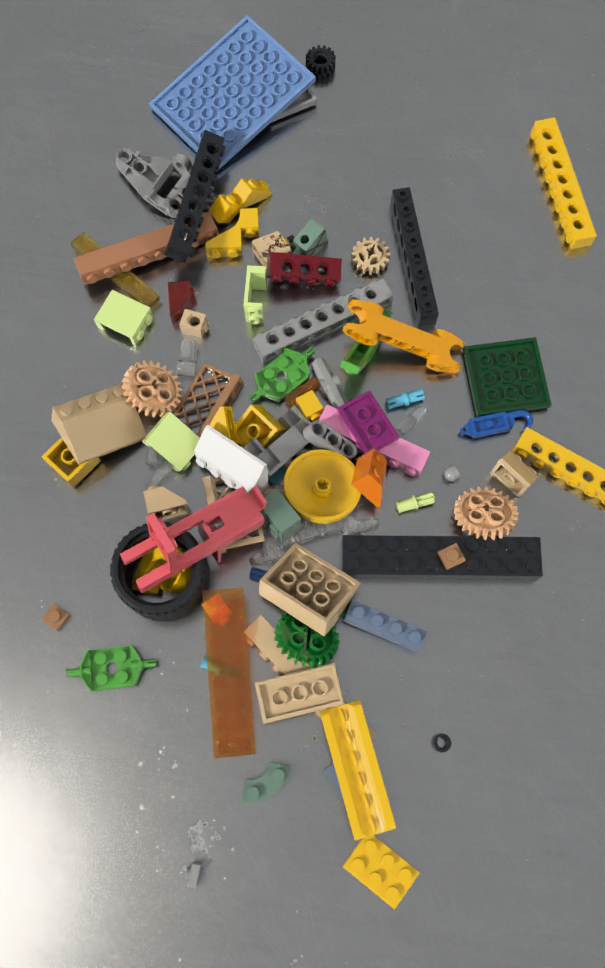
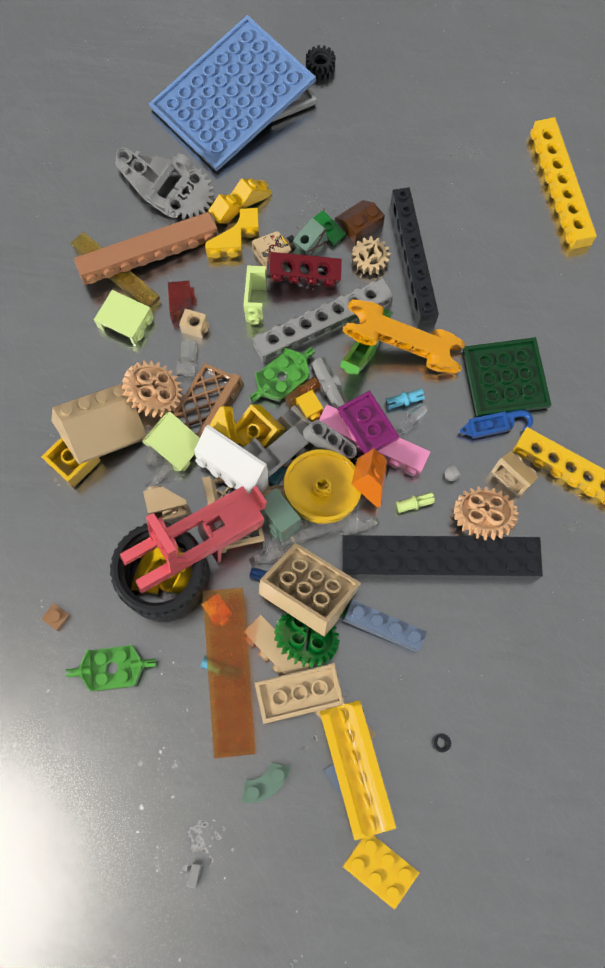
black brick [164,130,226,263] -> none
medium nougat plate [438,543,466,570] -> none
none -> green plate [313,210,346,247]
none -> reddish brown slope [334,200,385,245]

